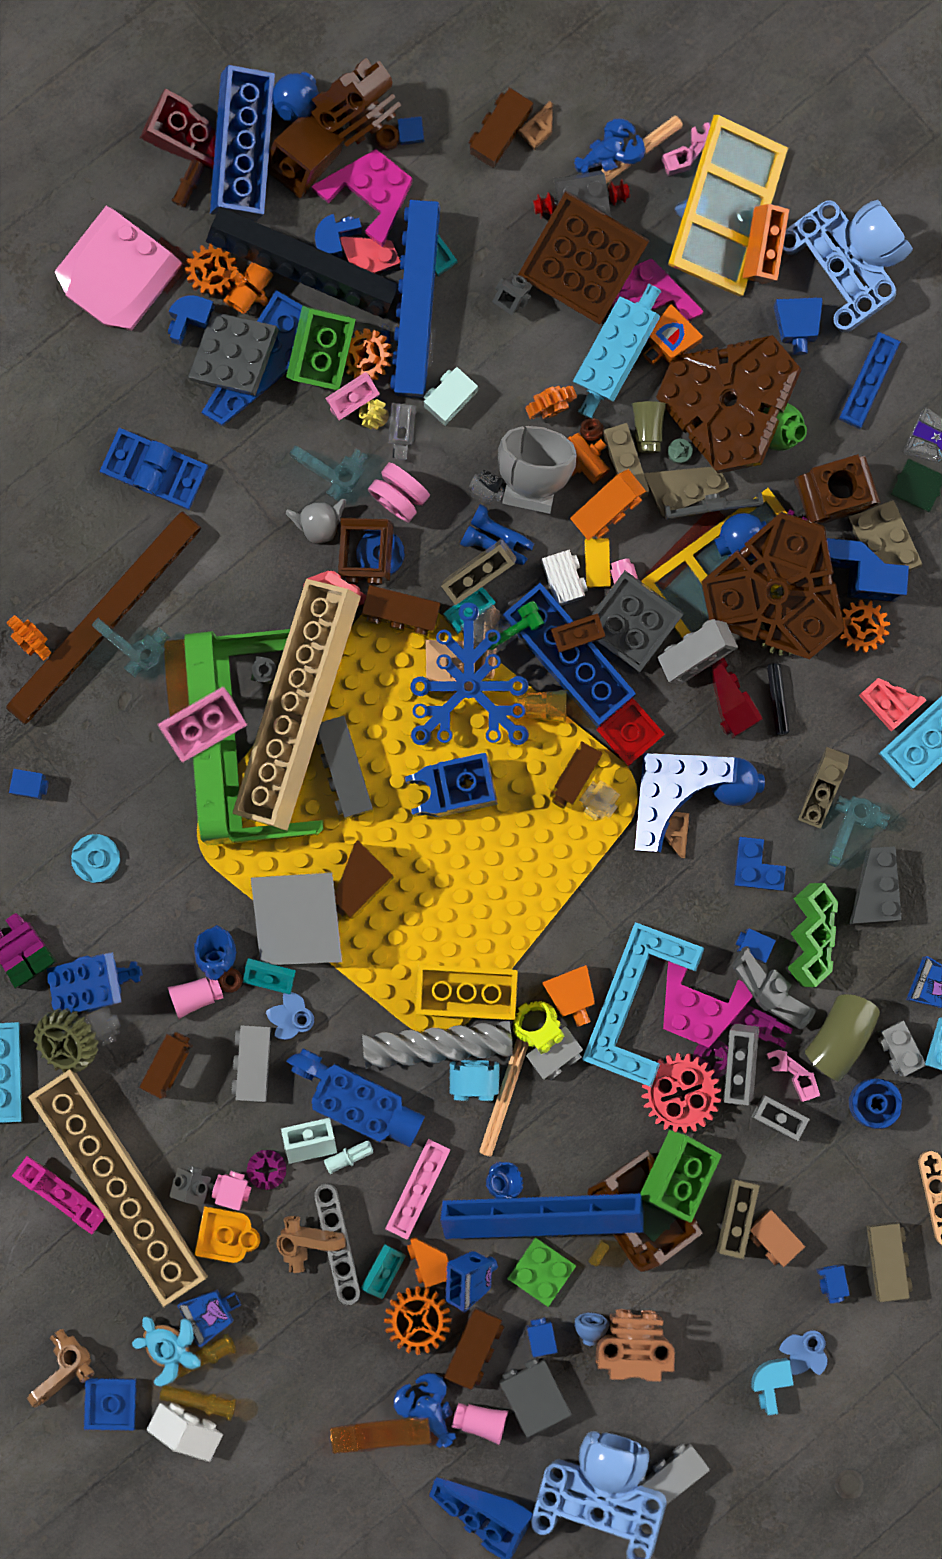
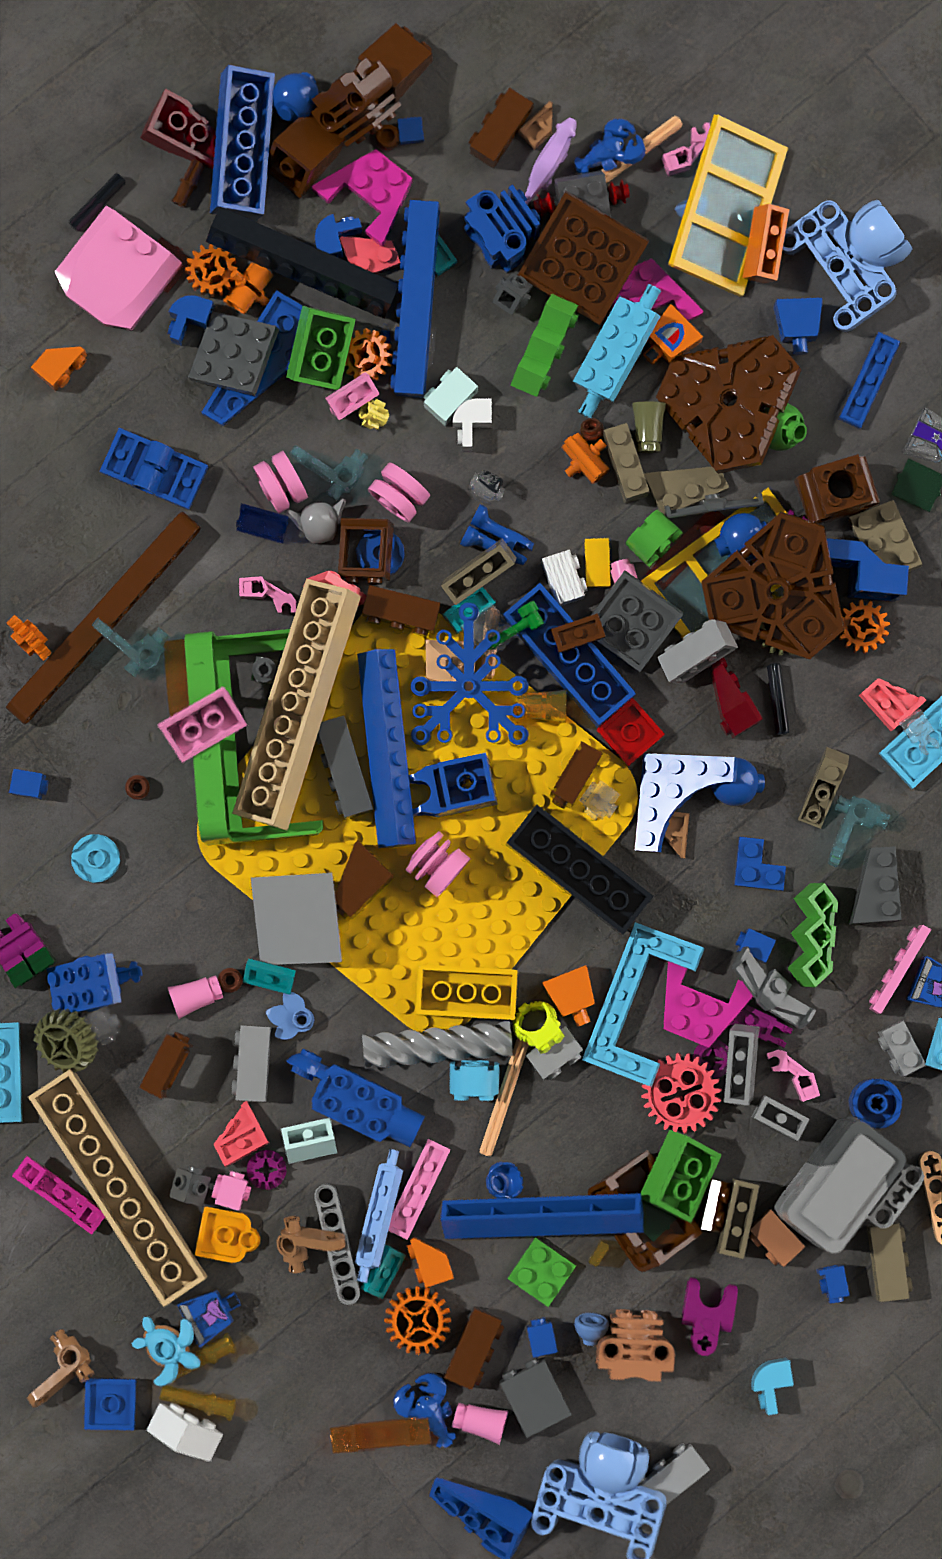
blue hair [194,925,236,981] -> none
light aqua axle [324,1141,373,1174] -> none
clear torso [388,403,417,460] -> none
blue torso [446,1251,498,1312] -> none
light grey plate [498,426,577,514] -> none
orange gear [525,386,577,419] -> none
orange brick [570,469,647,541] -> none
sand green tile [668,439,692,464] -> none
medium blue plate [779,1330,827,1375] -> none
olive brick [805,994,880,1081] -> none
none -> orange slope [31,346,87,391]
none -> black axle [69,173,126,231]
none -> copper plate [125,775,150,800]
none -> coral wing [213,1101,269,1167]
none -> clear blue hinge [236,503,290,544]
none -> bright pink piece [239,576,297,614]
none -> bright pink wheel [253,450,308,514]
none -> light blue plate [355,1149,403,1283]
none -> blue brick [357,649,416,848]
none -> reddish brown slope [358,23,433,103]
none -> bright pink wheel [405,831,470,897]
none -> white brick [453,399,492,451]
none -> blue piece [464,184,541,273]
none -> black brick [506,804,653,936]
none -> bright green brick [510,294,578,397]
none -> lavender animal [525,117,576,205]
none -> bright green brick [625,509,683,568]
none -> magenta piece [681,1277,738,1356]
none -> reddish brown bracket [698,1178,732,1232]
none -> light grey piece [774,1116,924,1253]
none -> bright pink plate [869,925,931,1014]
none -> clear plate [899,709,940,756]

